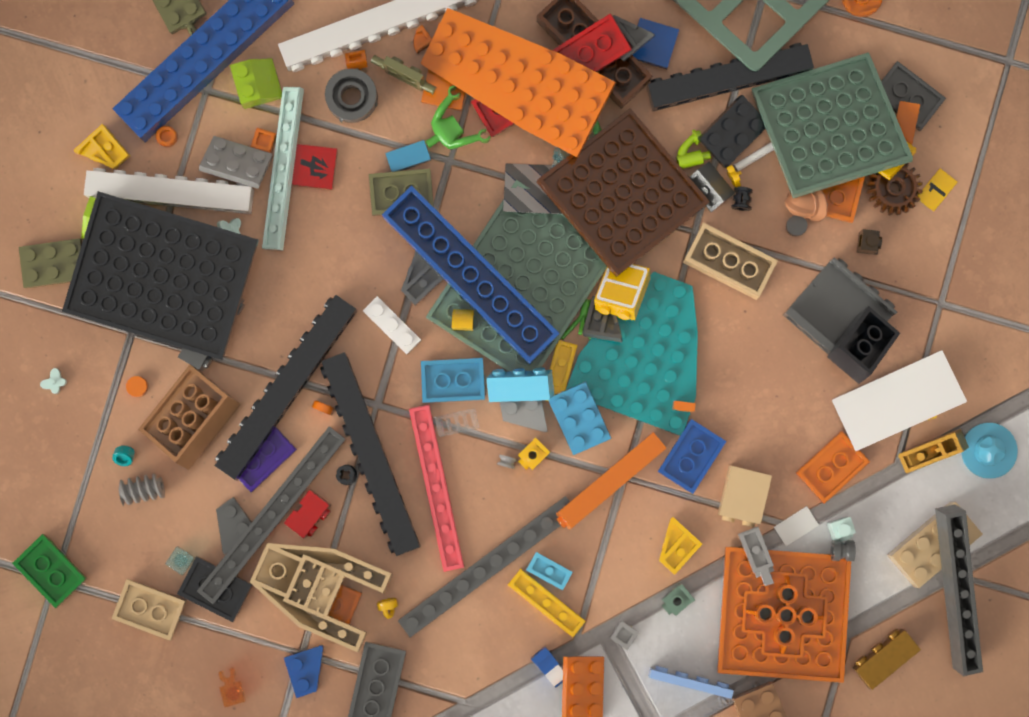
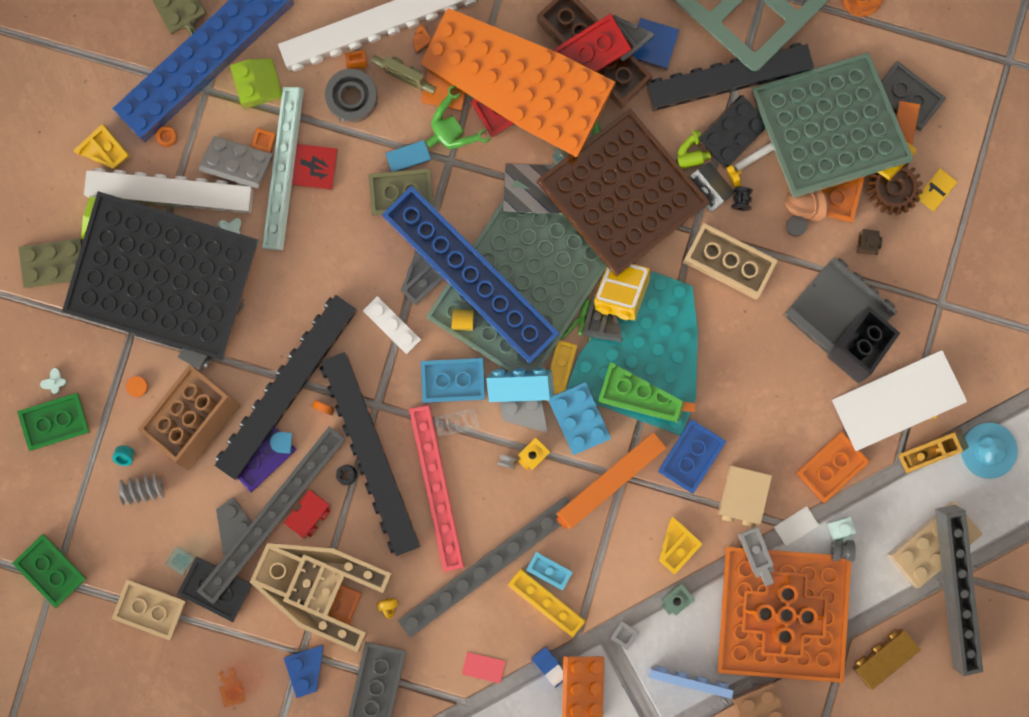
none -> green plate [17,393,91,451]
none -> dark azure tile [270,432,293,454]
none -> coral sticker [462,652,506,683]
none -> bright green wing [598,362,685,423]

